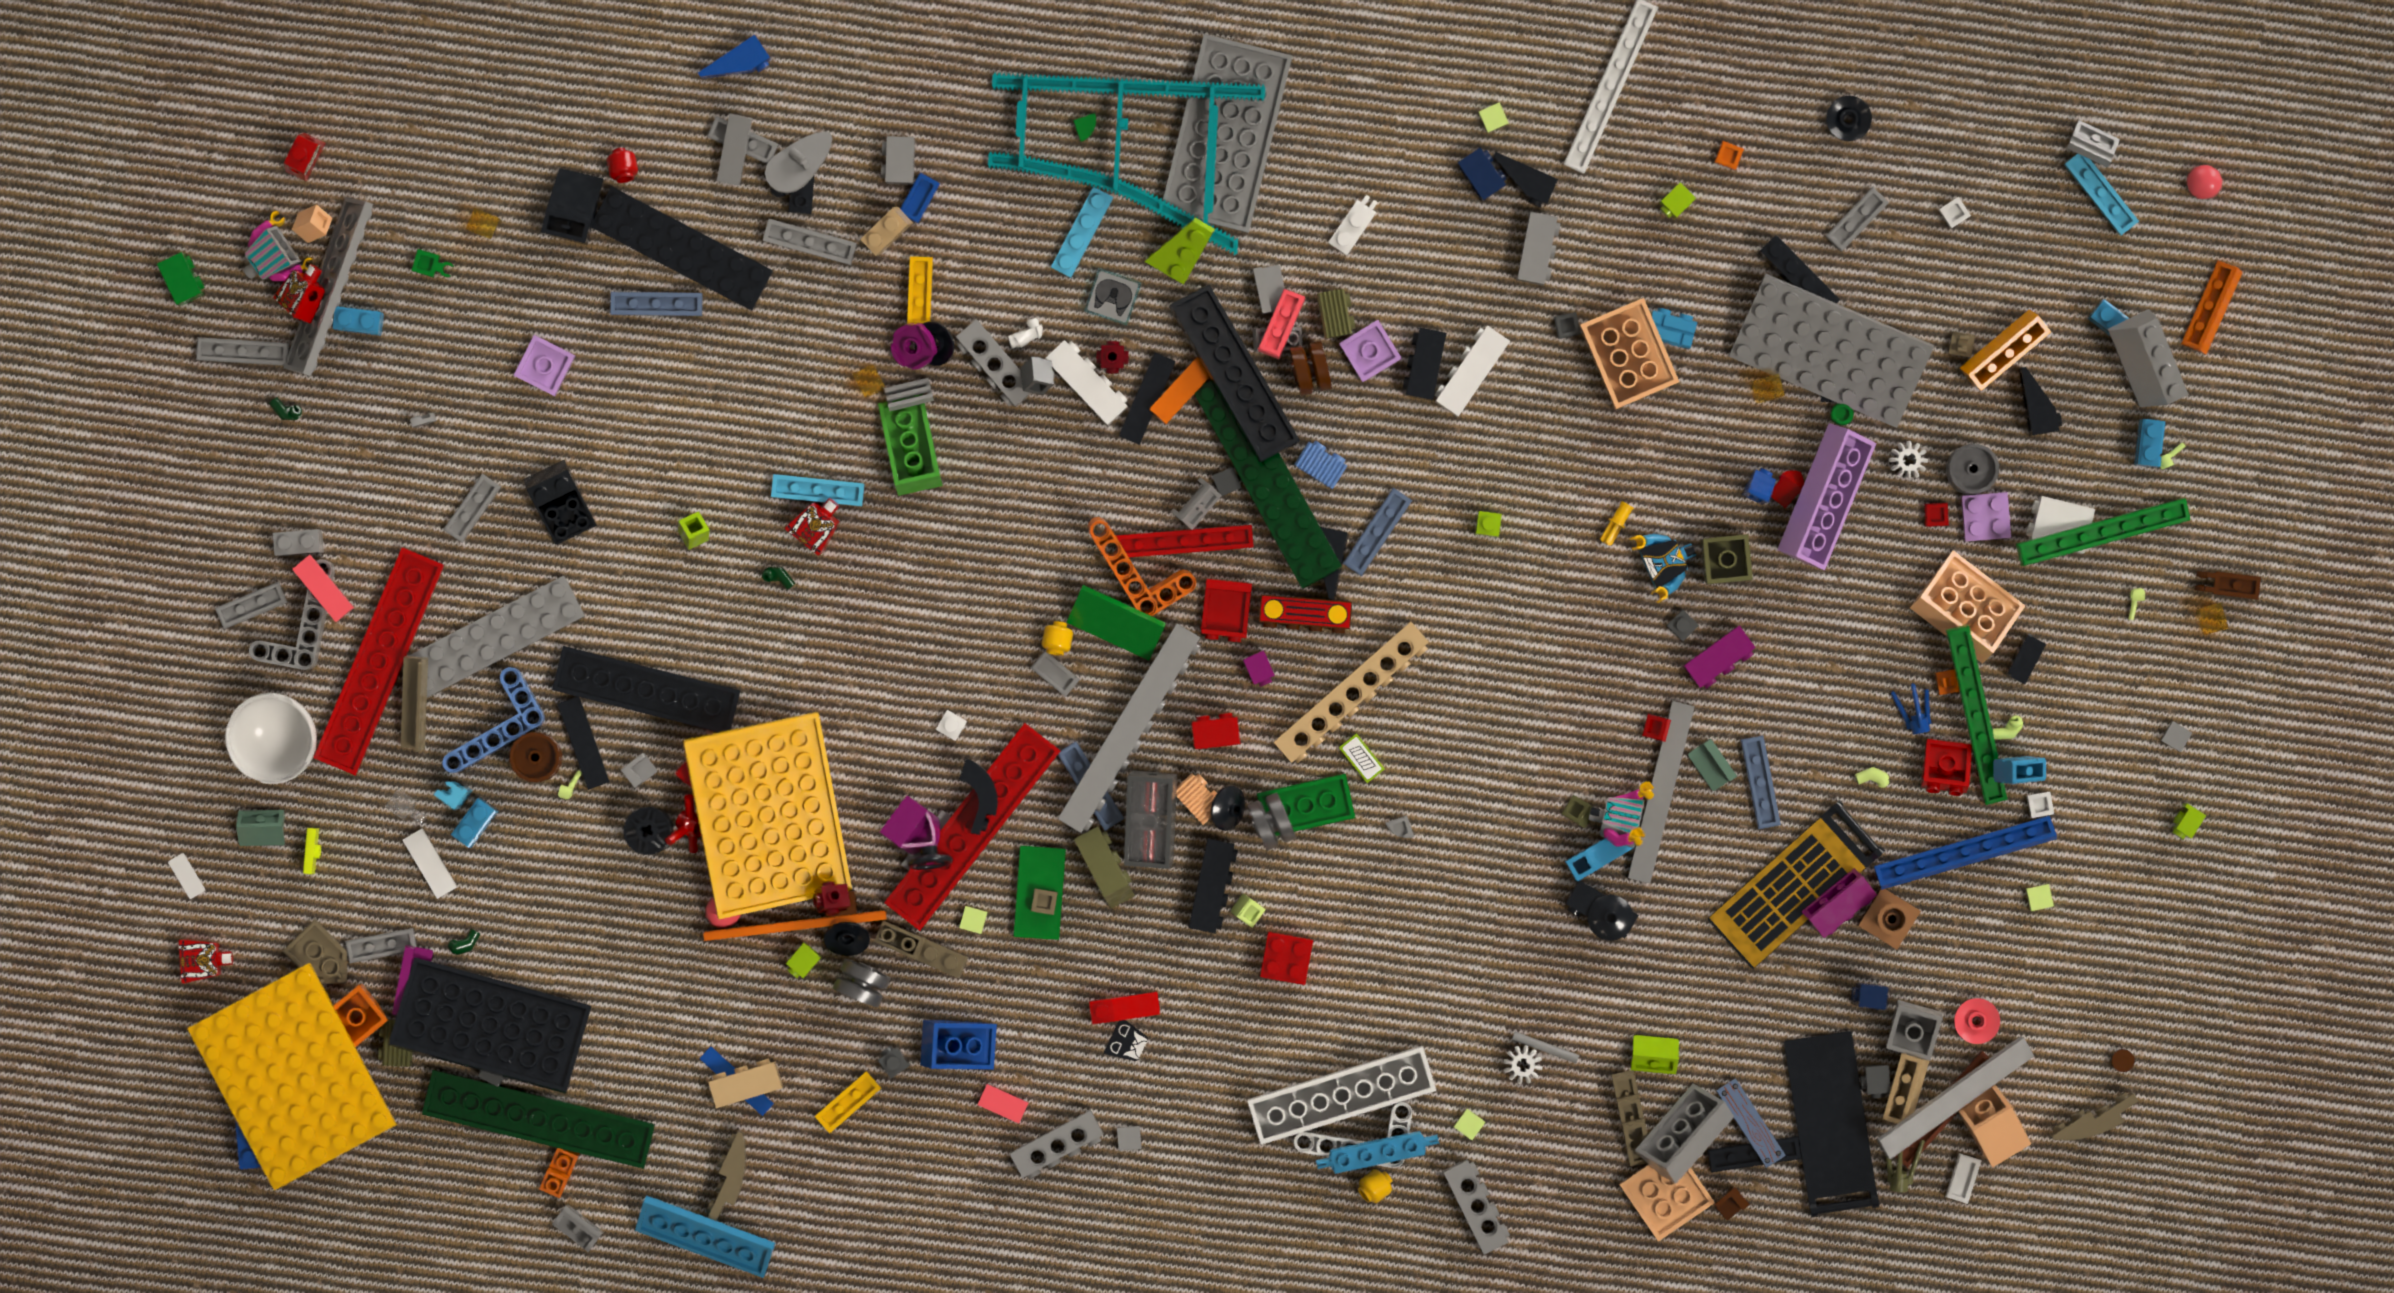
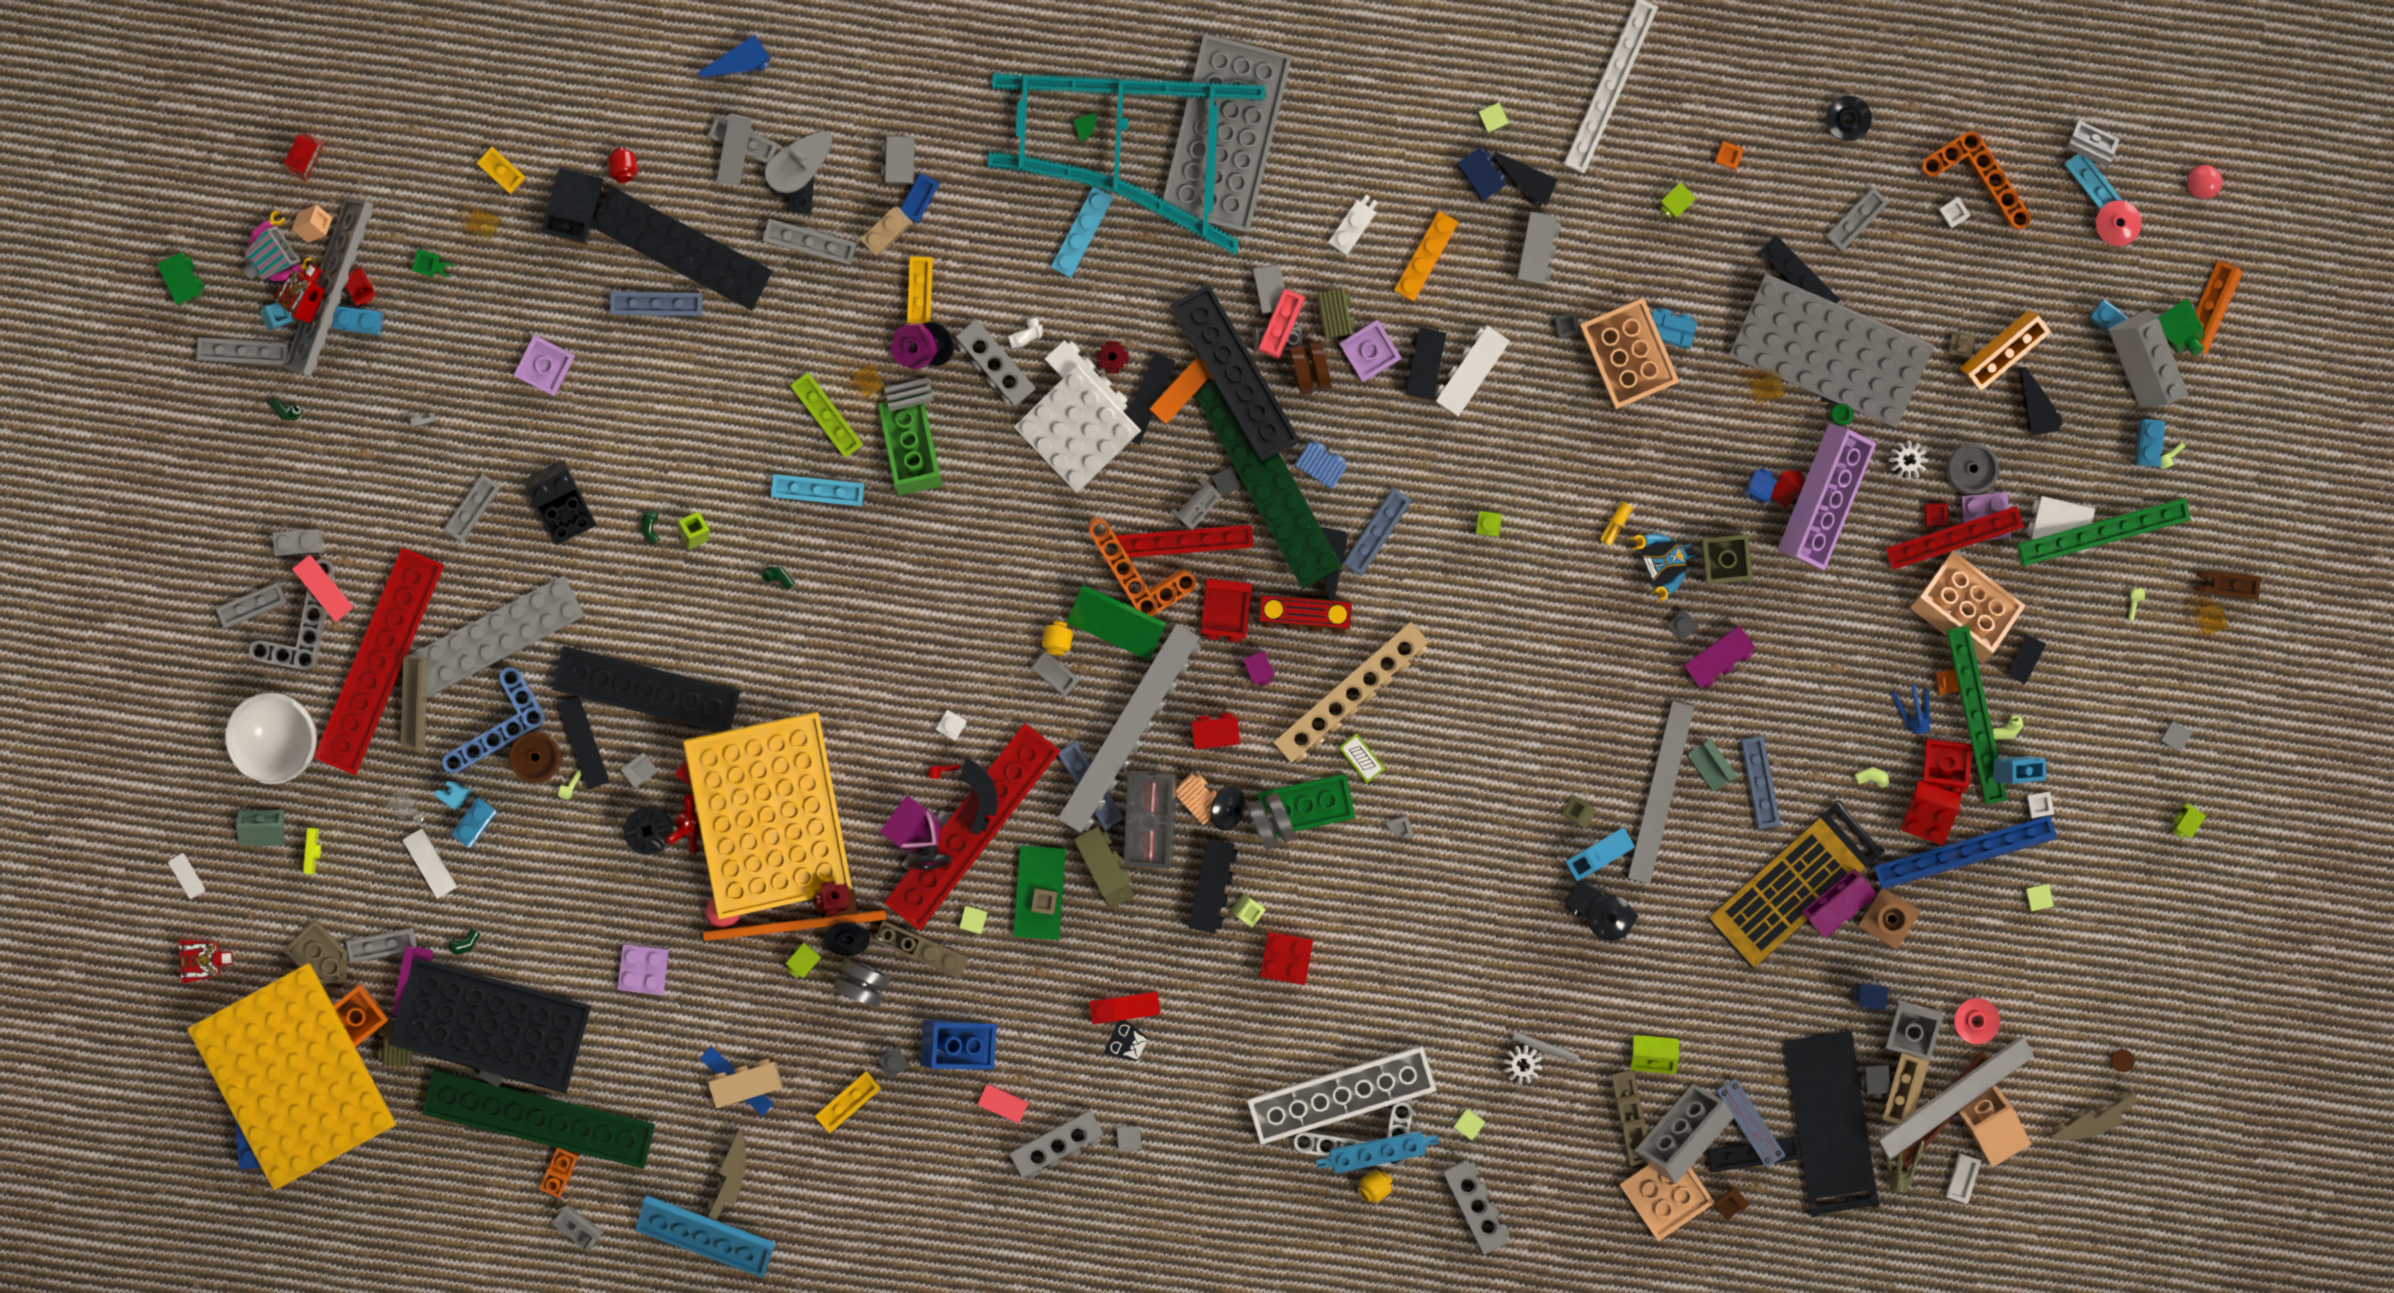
torso [785,498,840,556] -> none
dark grey brick [1021,357,1054,395] -> none
tile [1084,268,1142,326] -> none
lime wing [1145,218,1215,285] -> none
torso [1589,781,1654,848] -> none
red tile [1642,714,1671,742] -> none
none -> medium azure slope [260,302,294,331]
none -> red bracket [345,266,376,306]
none -> yellow plate [477,147,526,194]
none -> lavender plate [618,944,669,995]
none -> dark green arm [640,510,660,546]
none -> lime plate [790,372,864,459]
none -> red hand [928,764,960,779]
none -> white plate [1014,365,1141,493]
none -> light orange plate [1394,211,1459,302]
none -> red plate [1886,506,2024,570]
none -> red brick [1900,780,1962,845]
none -> orange beam [1920,131,2031,231]
none -> coral dish [2096,201,2142,246]
none -> green torso [2158,298,2205,356]

